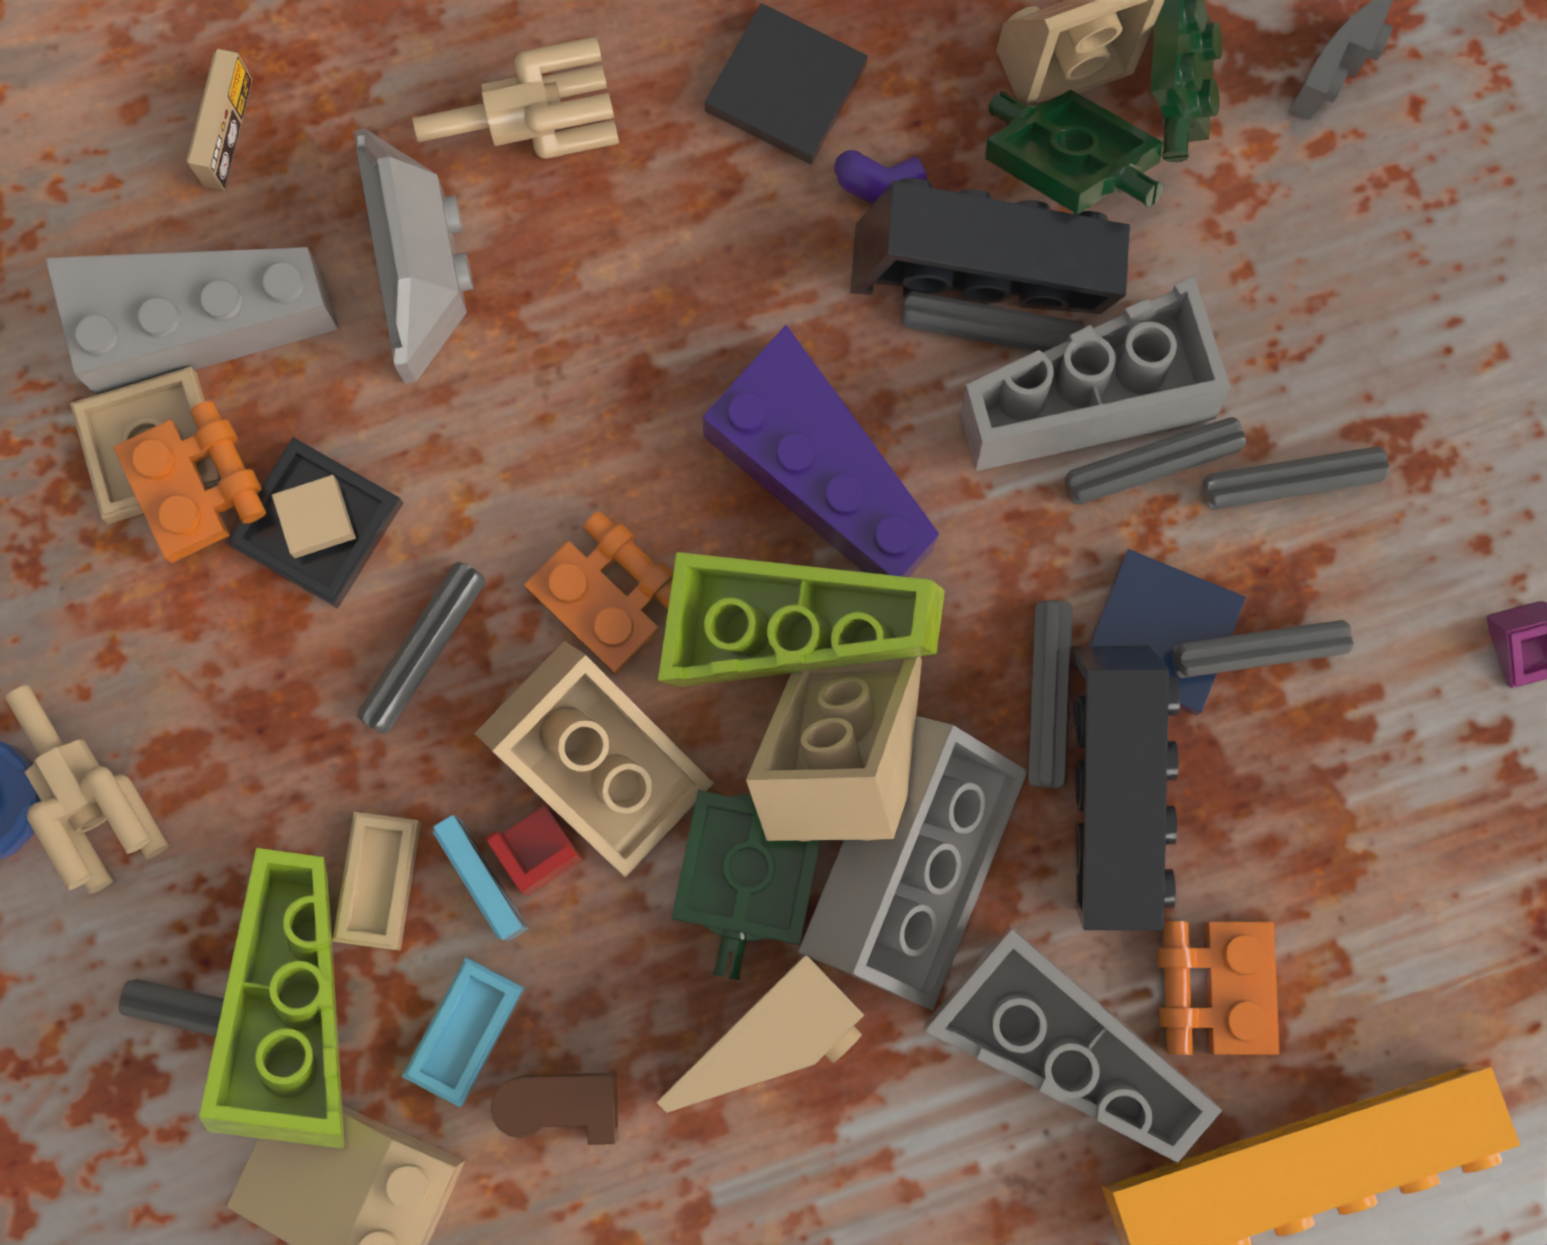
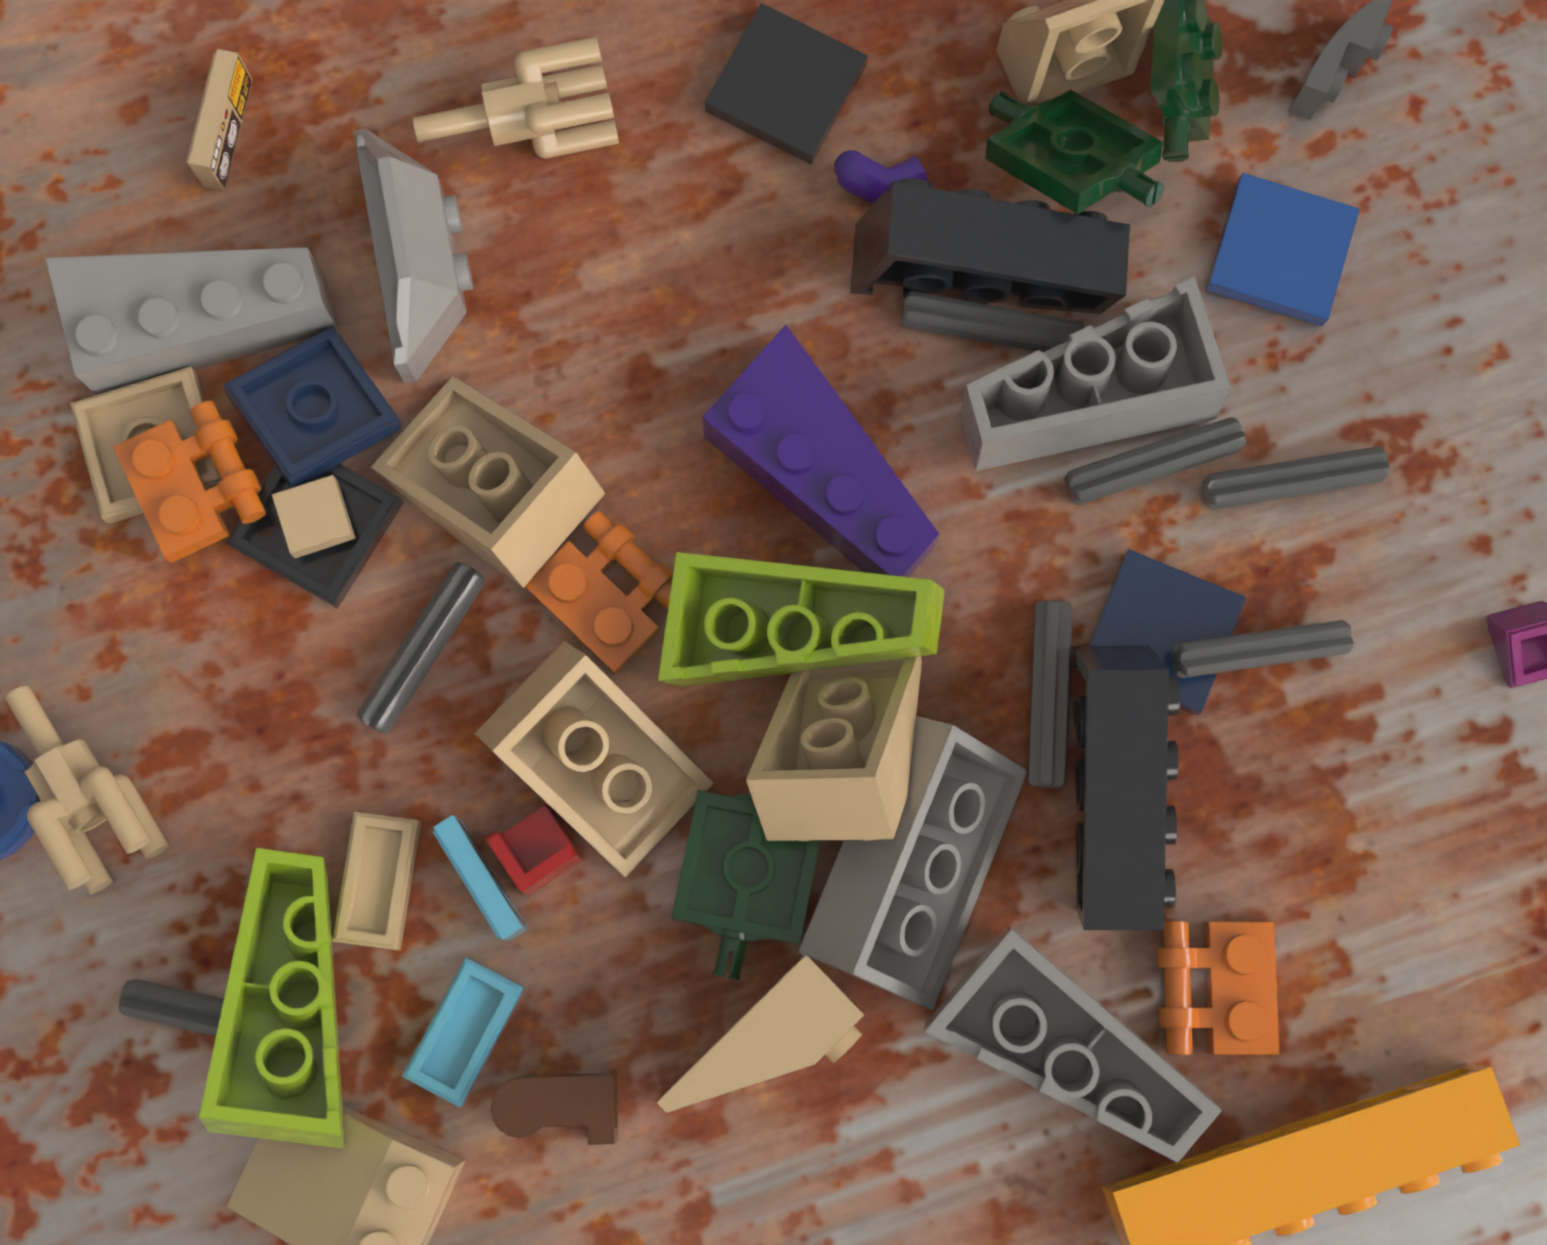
none -> dark blue tile [223,326,401,488]
none -> tan slope [371,376,605,588]
none -> blue tile [1205,173,1360,326]

